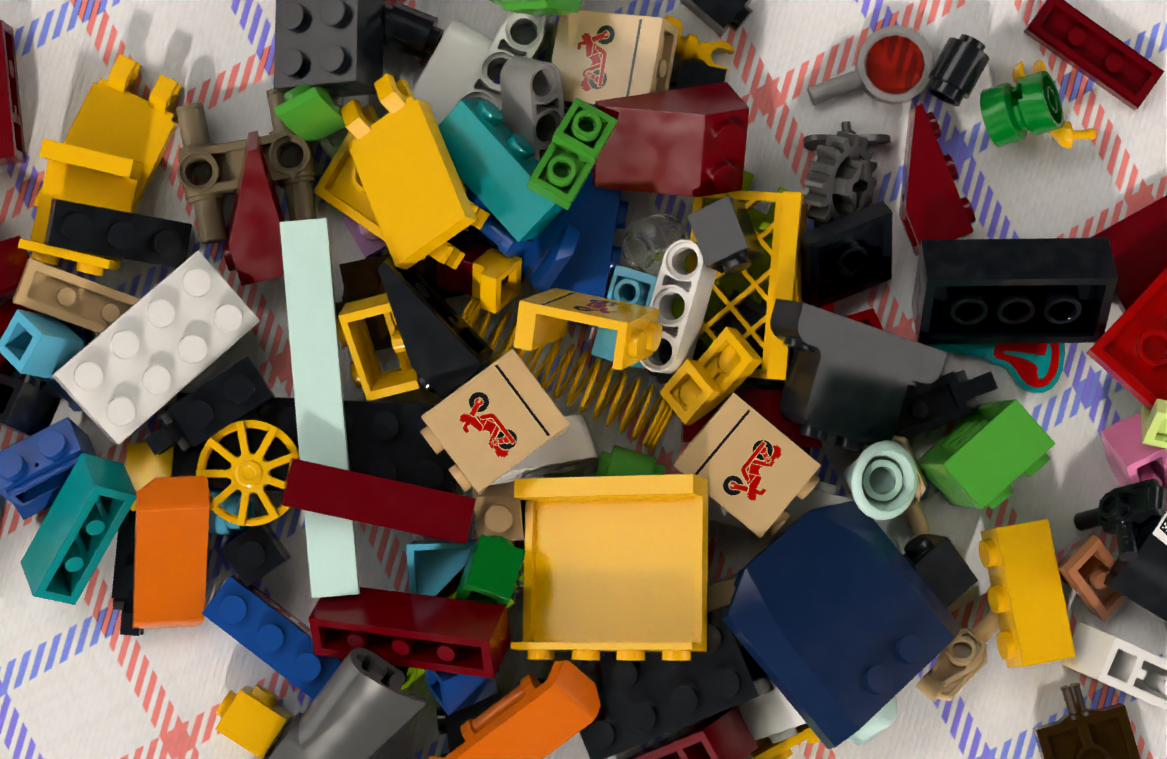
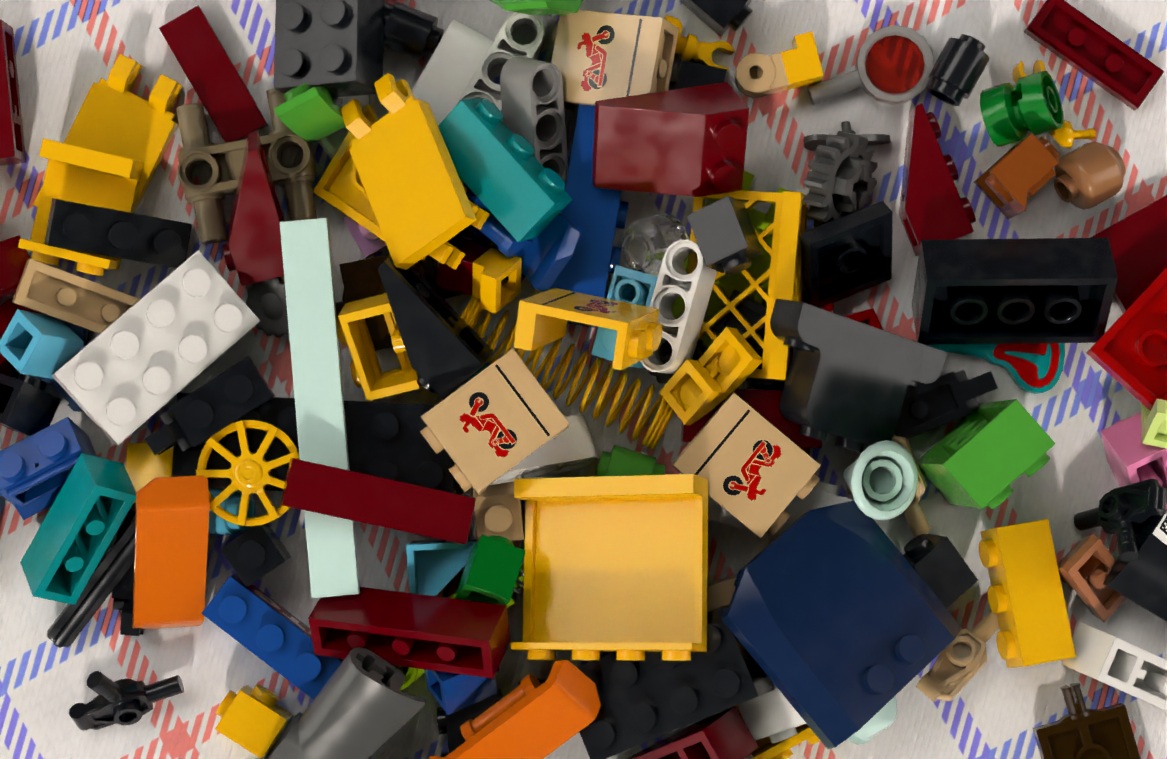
bright green slope [526,97,618,210] -> none
none -> black axle [47,514,136,648]
none -> black piece [69,671,184,730]
none -> dark red tile [159,5,269,143]
none -> dark grey piece [245,277,289,338]
none -> leg [735,31,824,98]
none -> dark orange window [974,133,1060,220]
none -> medium nougat head [1054,141,1126,209]

